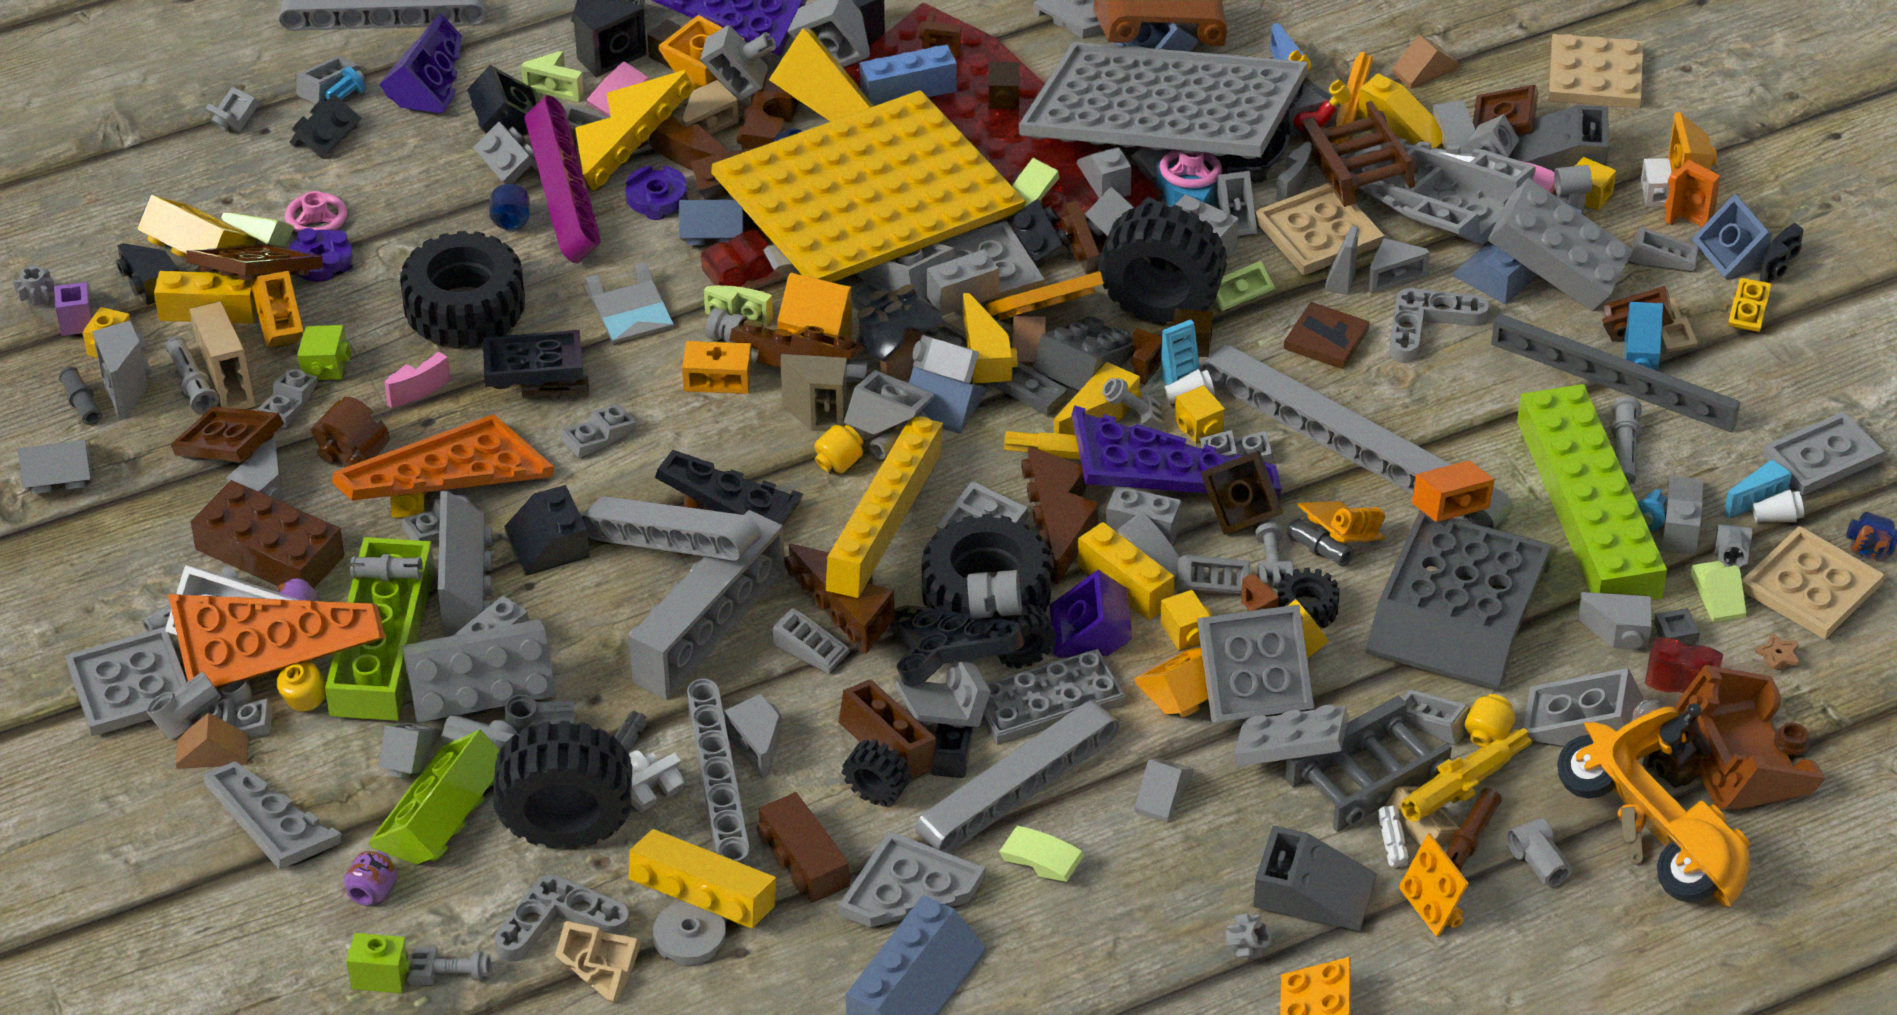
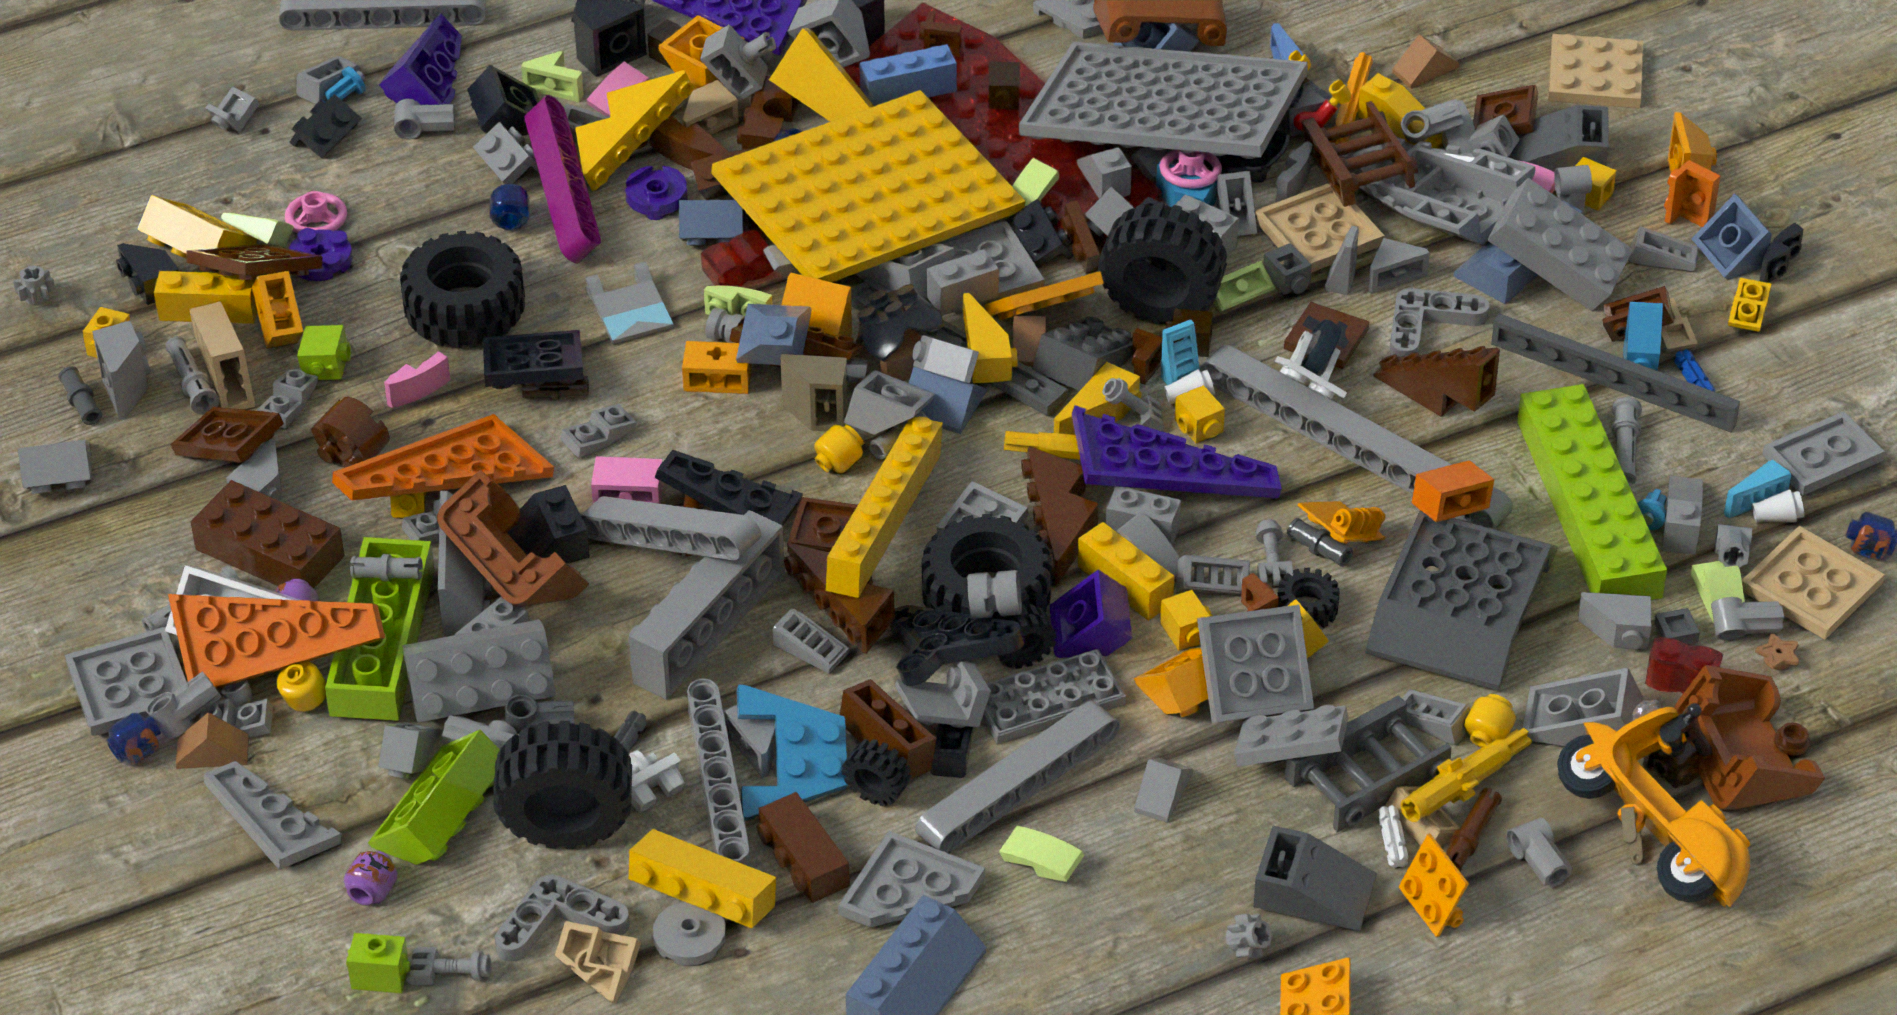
medium lavender slope [54,282,93,336] -> none
light grey slope [1200,430,1274,463] -> none
dark brown slope [1200,450,1284,535] -> none
white brick [1641,158,1672,207] -> none
none -> clear blue head [106,713,161,765]
none -> light grey piece [394,99,455,140]
none -> dark orange windscreen [437,469,589,607]
none -> bright pink brick [591,456,664,504]
none -> sand blue slope [736,304,812,365]
none -> dark azure wing [737,685,848,821]
none -> reddish brown tile [787,497,858,553]
none -> dark grey brick [1263,243,1312,295]
none -> plate [1274,319,1347,400]
none -> reddish brown slope [1373,346,1500,417]
none -> light grey piece [1401,99,1464,144]
none -> blue axle [1674,349,1716,392]
none -> light grey piece [1711,597,1784,640]

